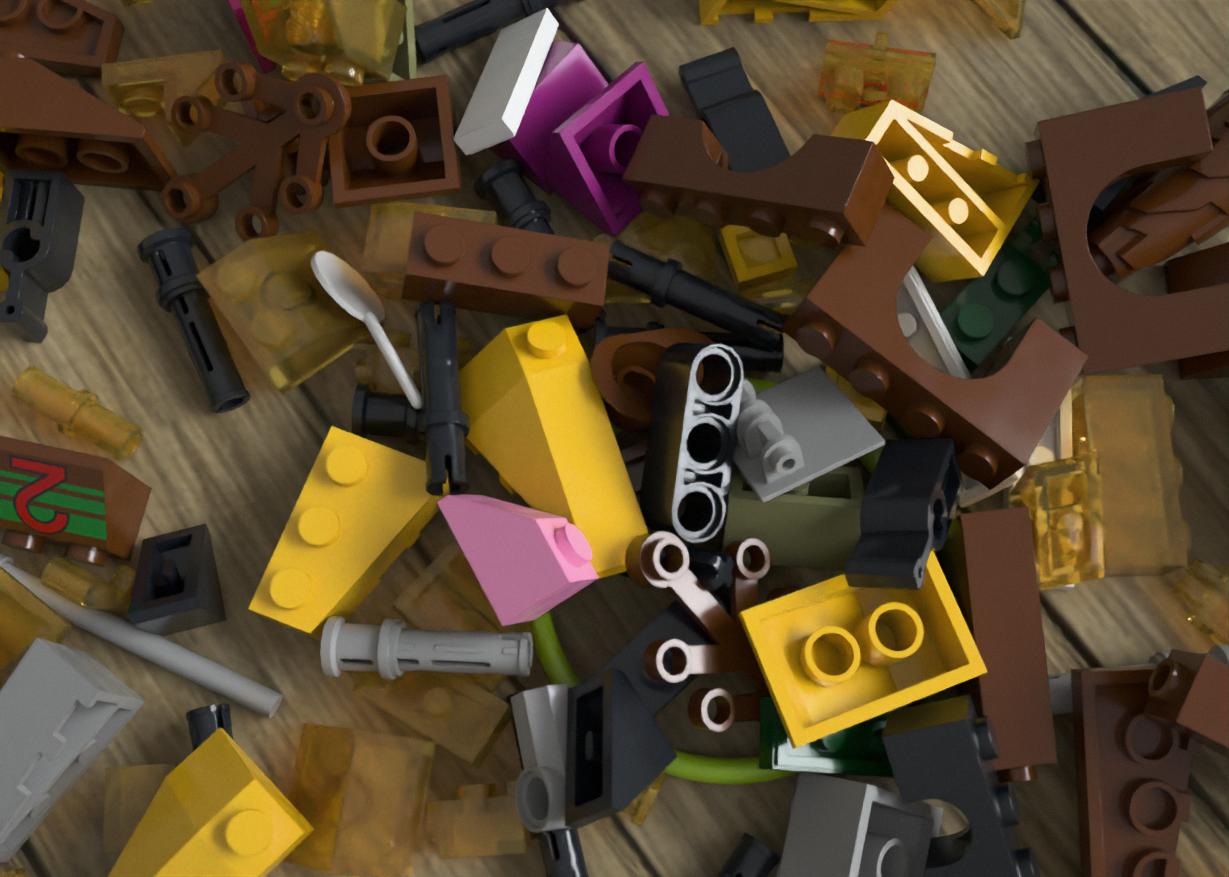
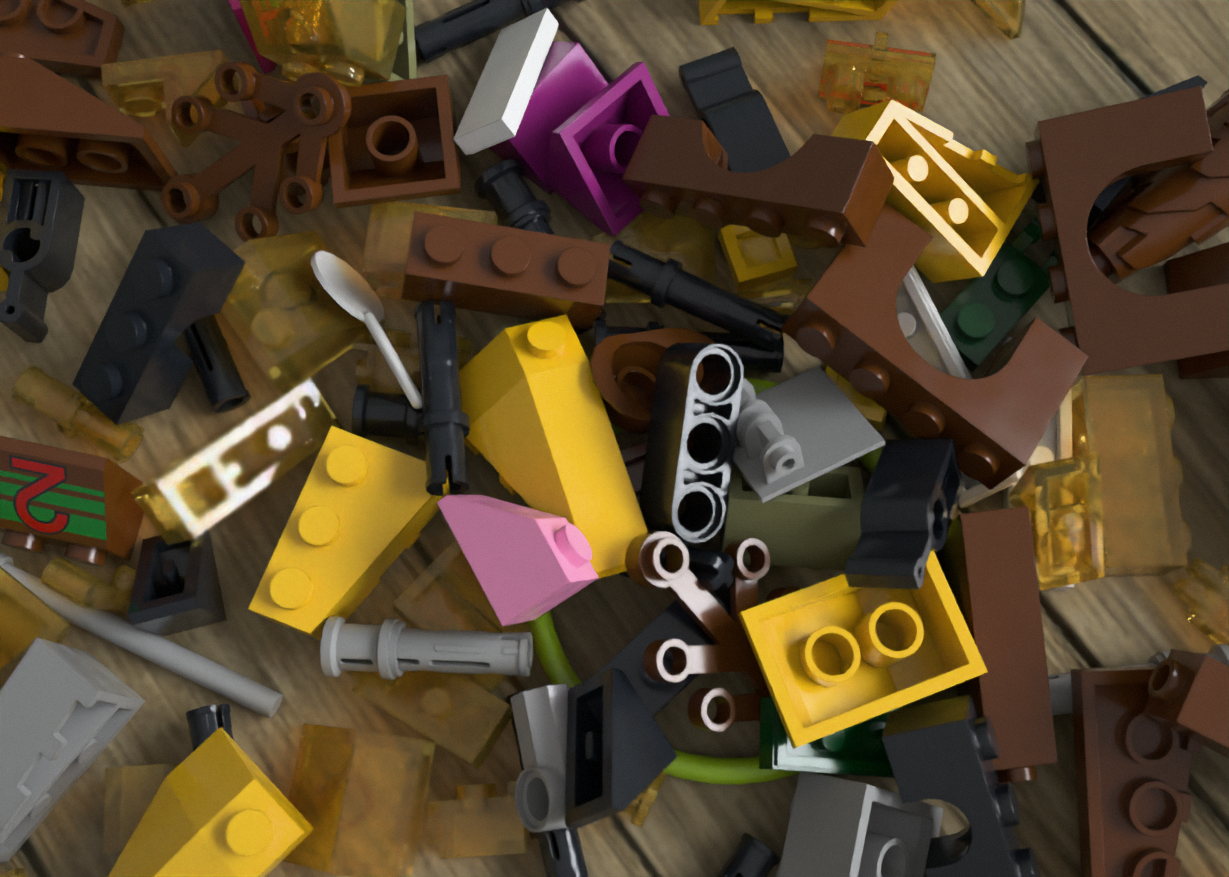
none -> black arch [72,222,246,425]
none -> clear yellow slope [131,378,345,545]

